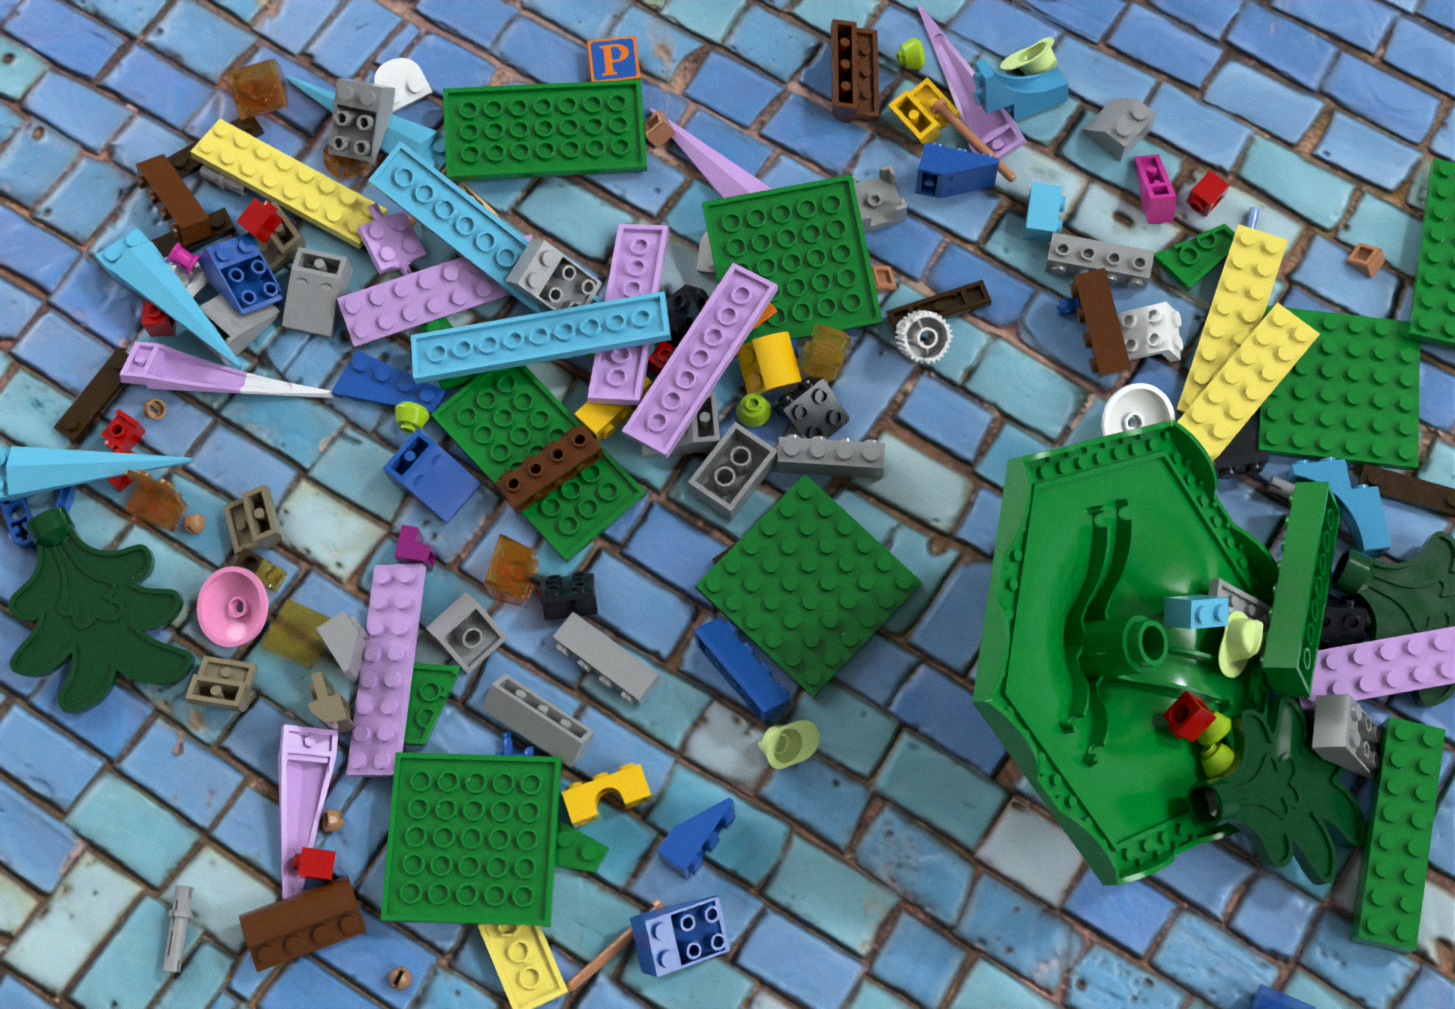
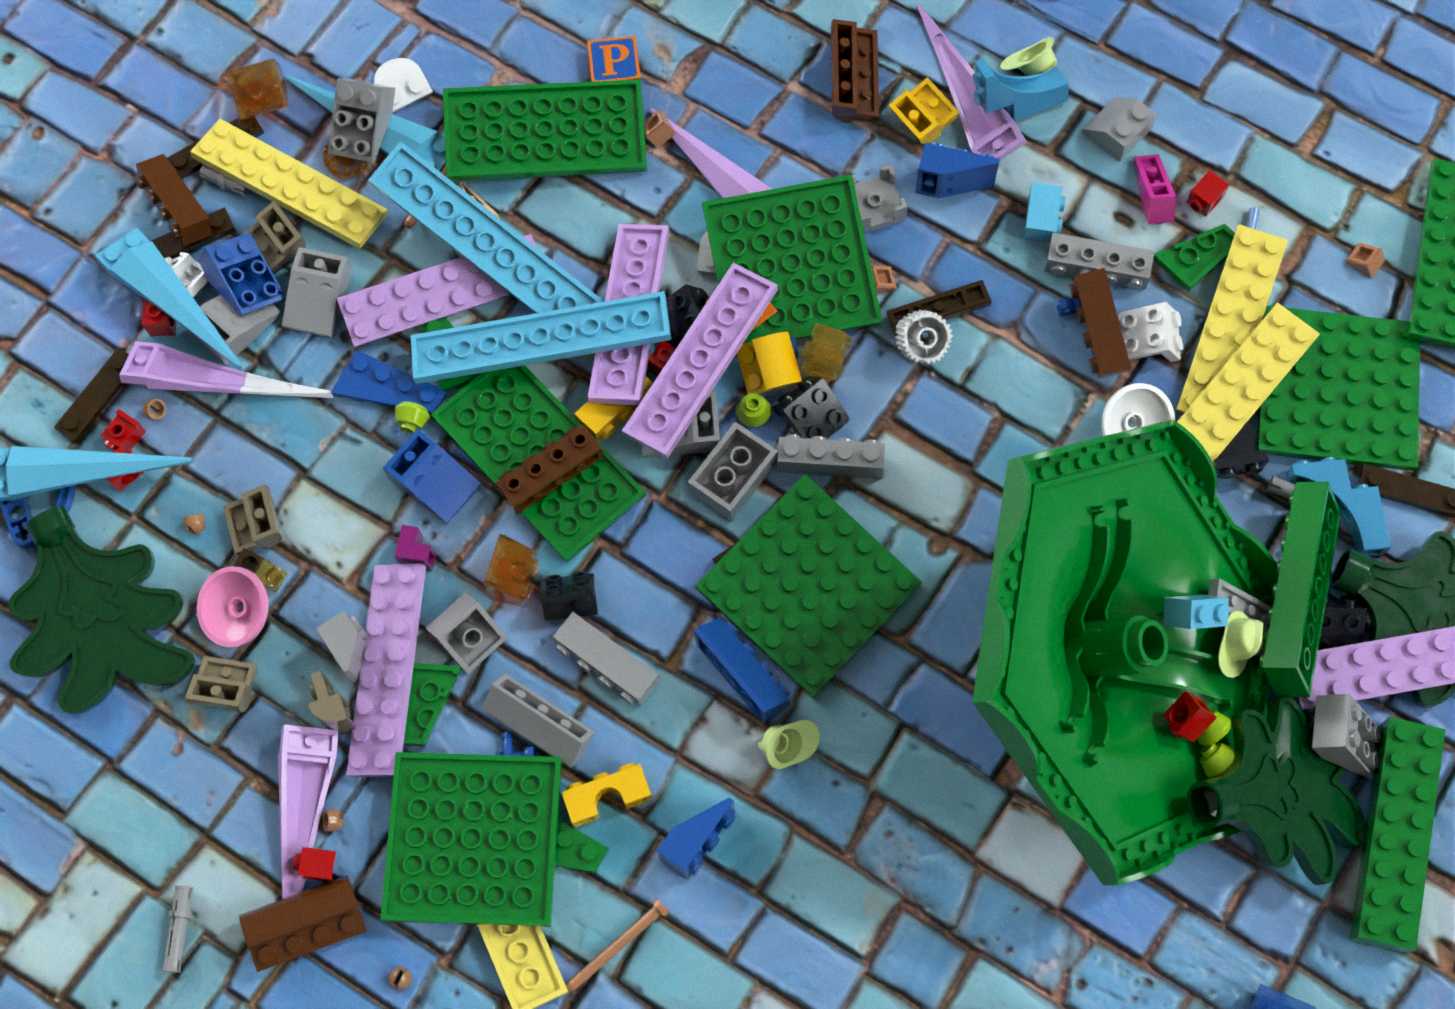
clear orange bracket [125,469,188,532] -> none
dark pink bush [166,242,200,275] -> none
red brick [236,198,283,243] -> none
clear yellow plate [262,599,331,669] -> none
lavender plate [357,203,426,276] -> none
light grey slope [505,238,602,311] -> none
blue slope [630,895,731,977] -> none
lime cone [896,37,925,71] -> none
nougat bar [930,98,1016,182] -> none

